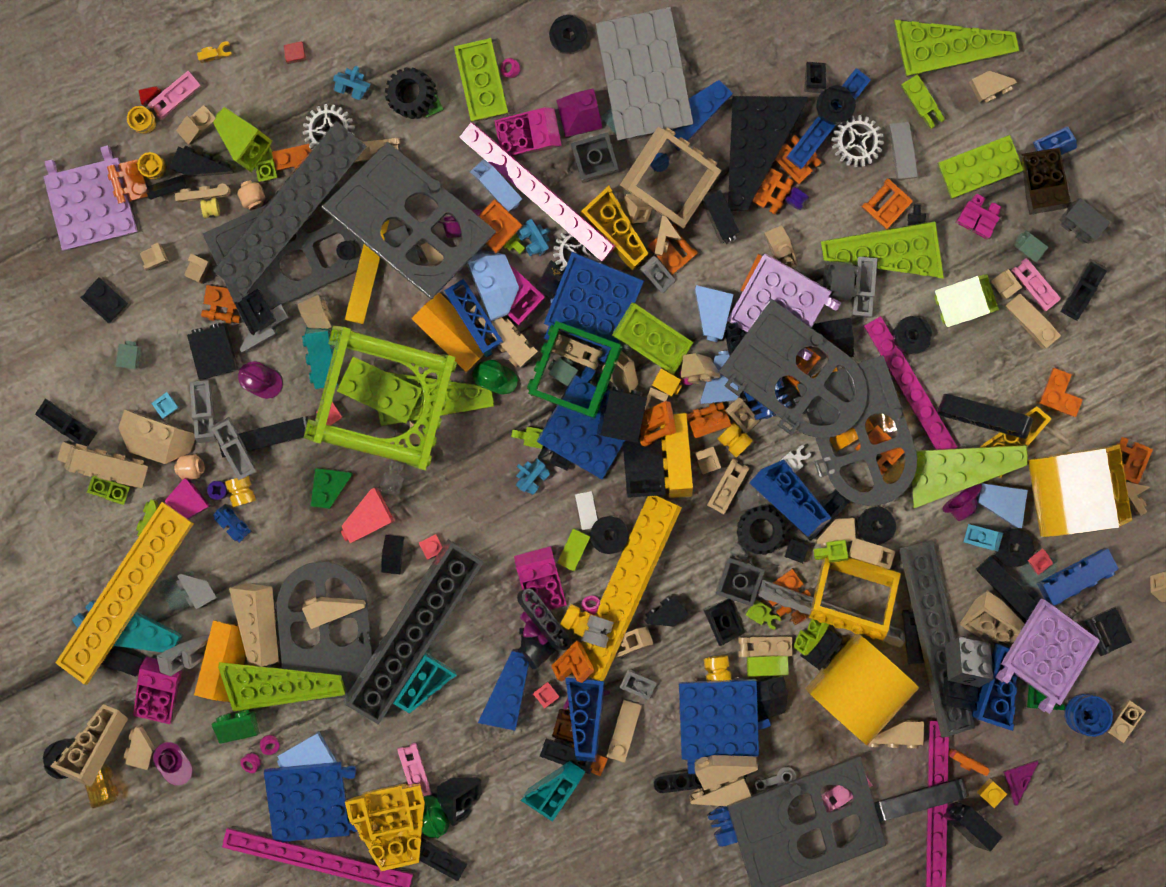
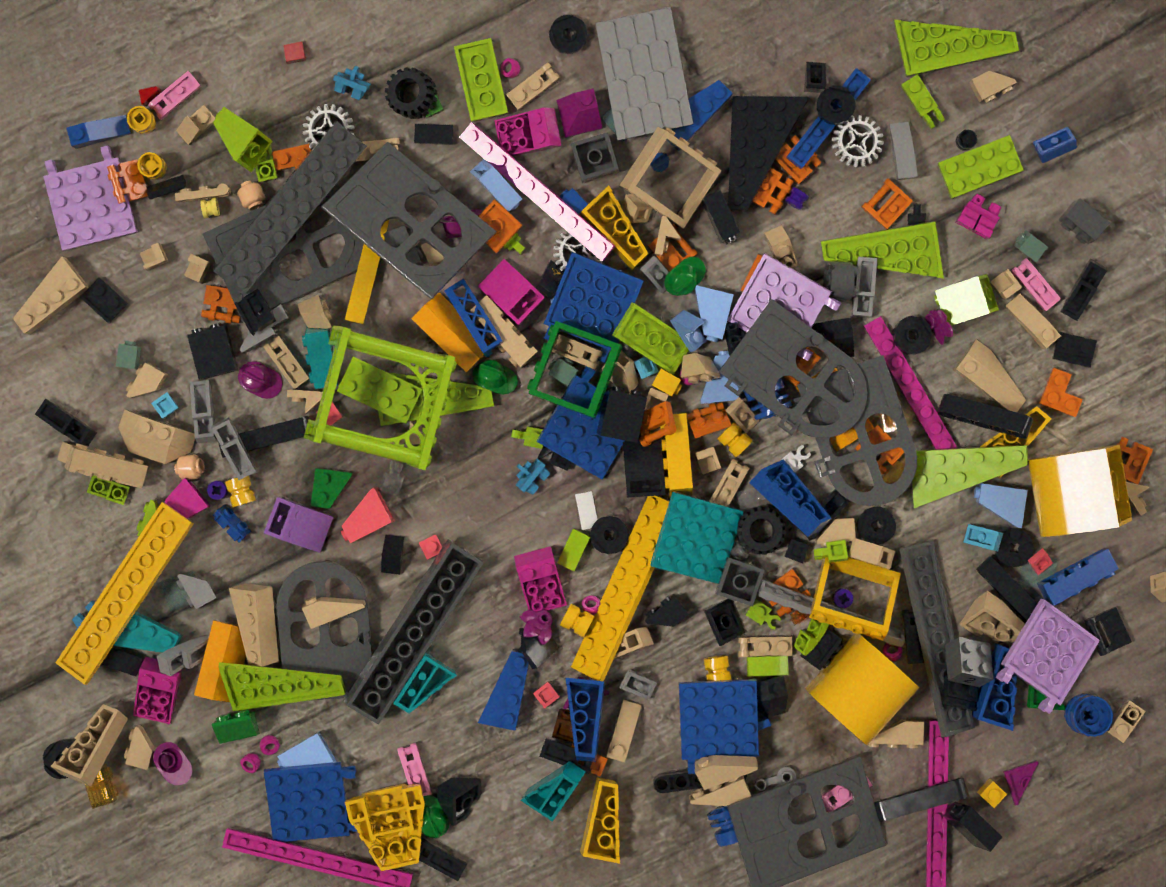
black slope [169,146,234,177] -> none
yellow plate [197,41,232,63] -> none
black tile [336,241,356,261] -> none
light blue wedge [466,249,519,321] -> none
dark azure hips [517,219,551,256] -> none
black beam [517,589,571,651] -> none
orange plate [551,641,595,683] -> none
light grey wheel [582,615,614,648] -> none
magenta piece [942,484,982,521] -> none
orange plate [948,748,990,776] -> none
dark brown slope [1021,147,1071,215] -> none
none -> tan wedge [13,256,89,335]
none -> blue slope [66,115,131,149]
none -> tan slope [126,363,168,398]
none -> tan plate [263,335,309,390]
none -> medium lavender slope [264,497,334,553]
none -> tan slope [287,389,323,414]
none -> black tile [414,124,453,145]
none -> tan plate [506,62,560,110]
none -> blue brick [559,188,588,215]
none -> yellow wedge [580,777,620,864]
none -> medium azure plate [634,357,659,379]
none -> teal plate [650,492,743,584]
none -> green piece [664,257,706,296]
none -> medium blue slope [670,310,706,352]
none -> dark purple wheel [833,588,853,608]
none -> dark pink piece [883,643,902,662]
none -> magenta plate [925,310,953,345]
none -> tan wedge [953,339,1026,412]
none -> black wheel [955,129,977,151]
none -> black plate [1052,332,1097,368]

